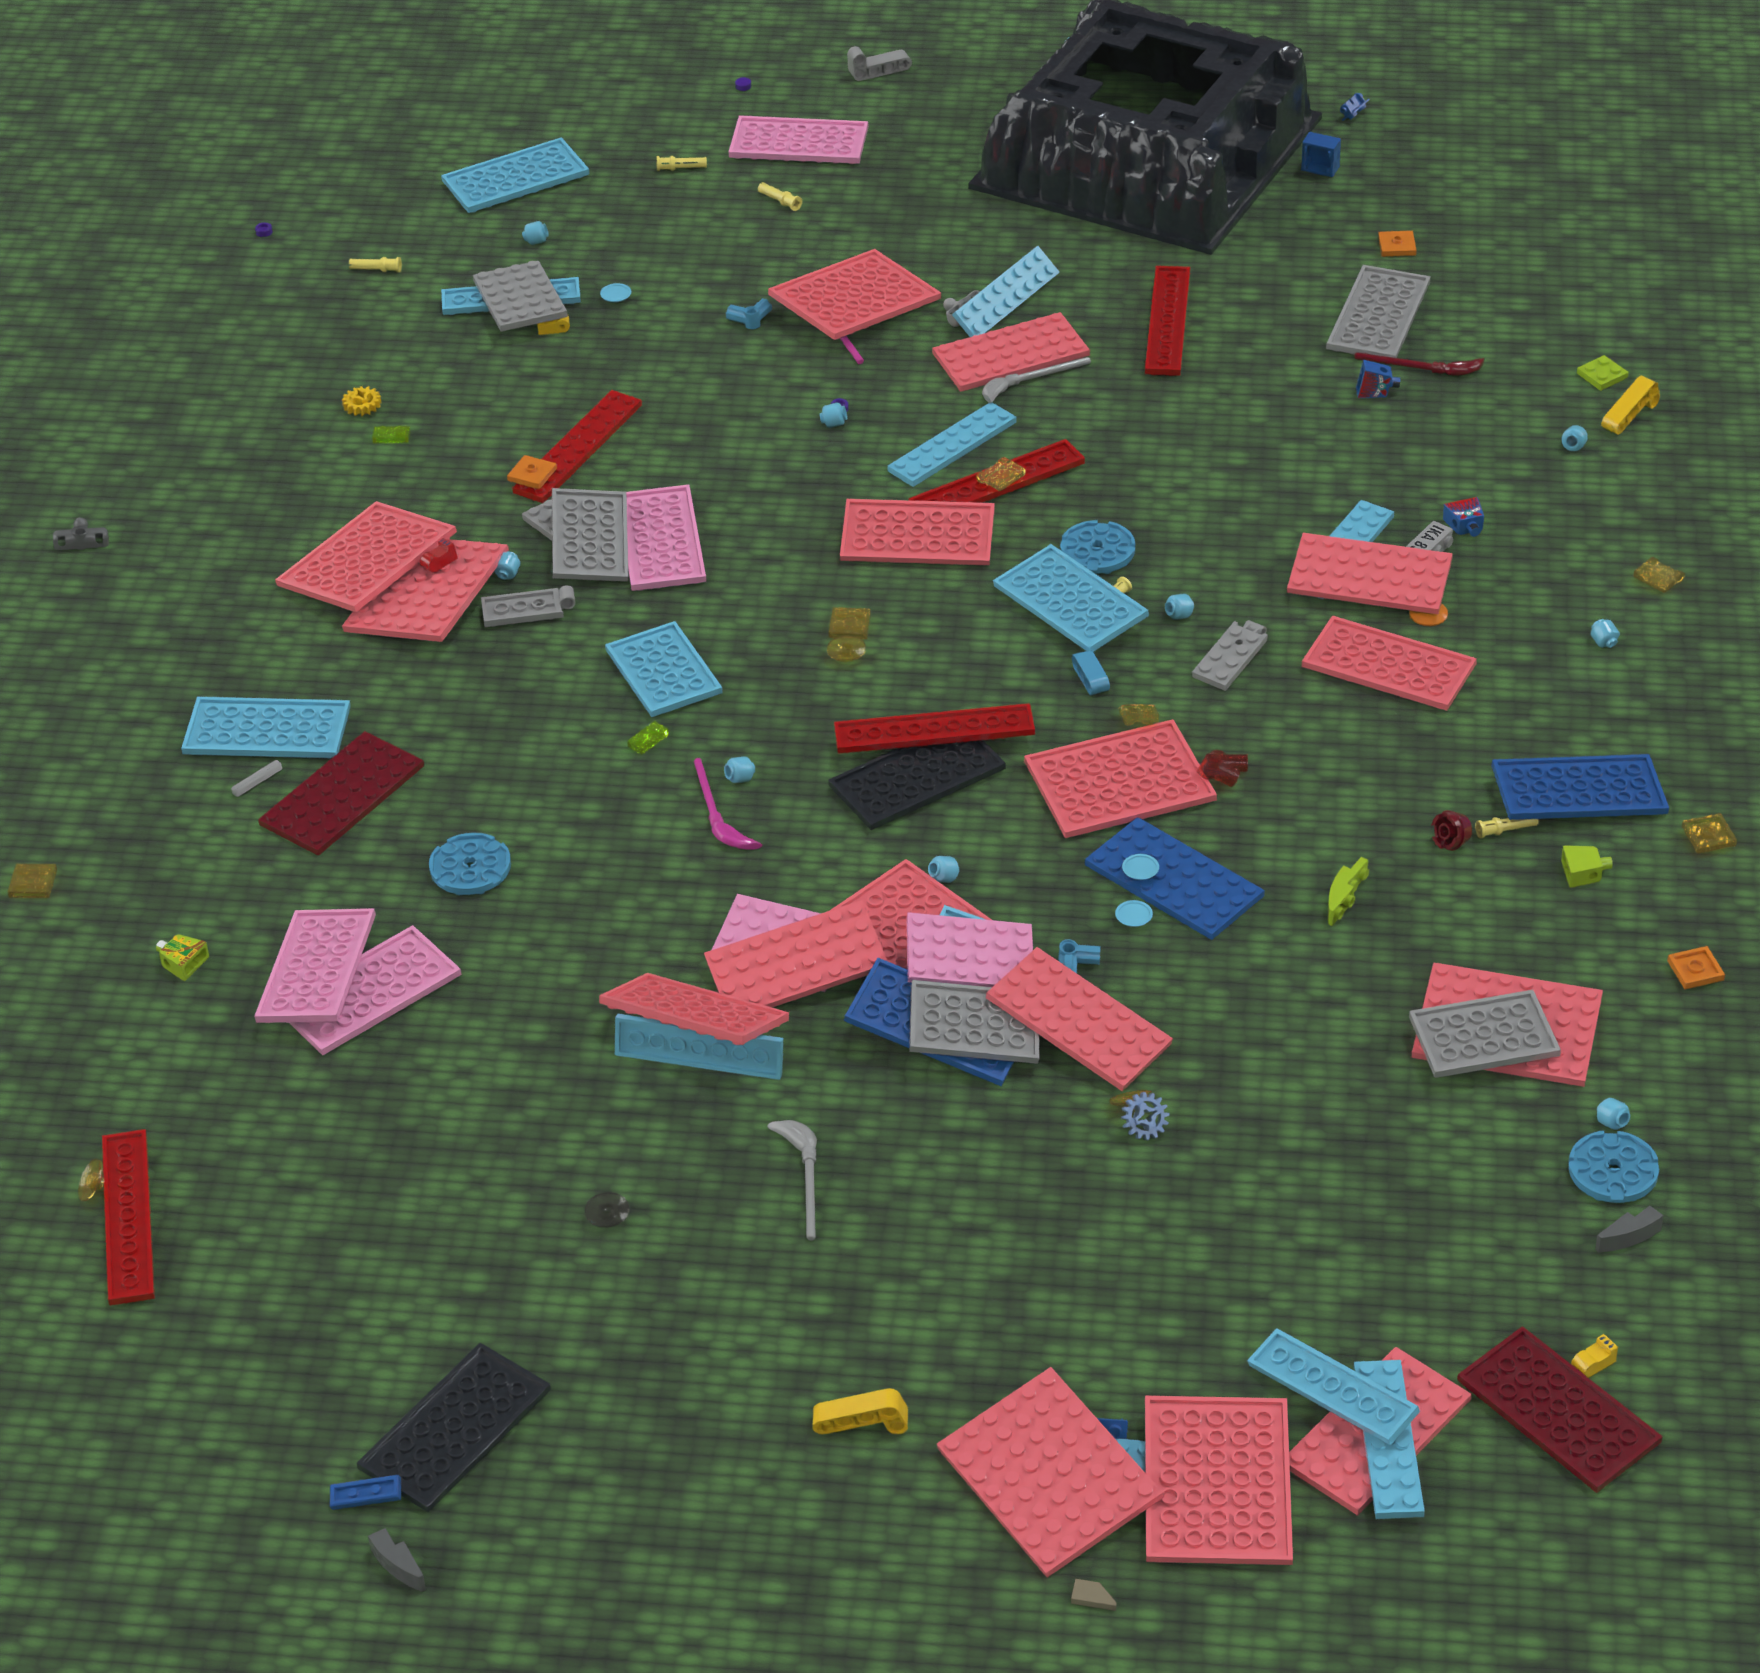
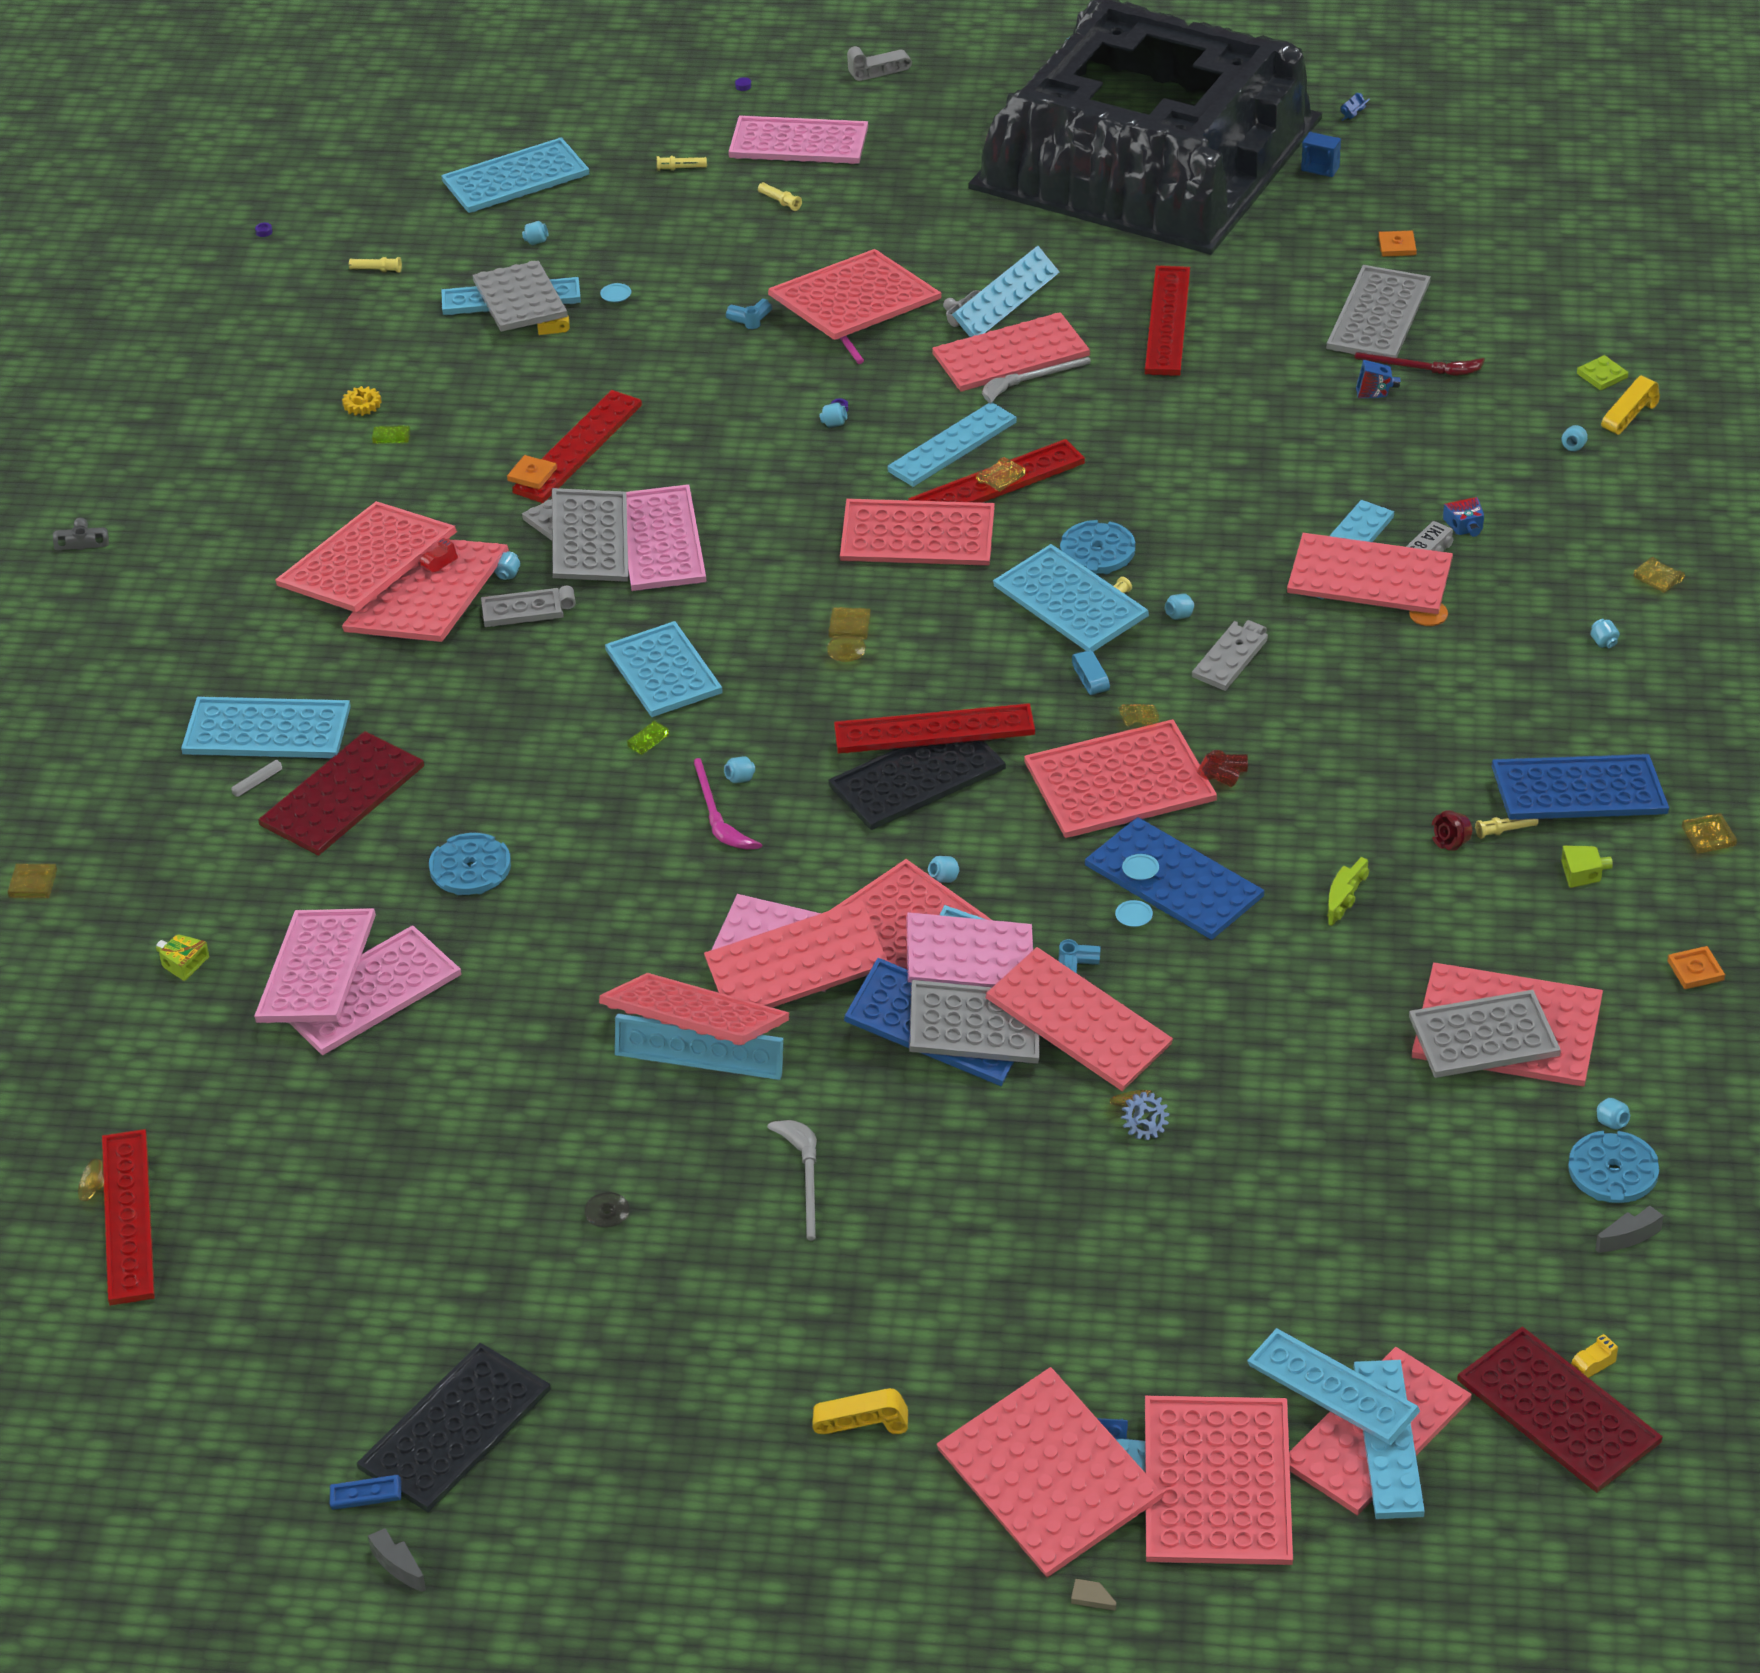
coral plate [1302,616,1477,711] -> none

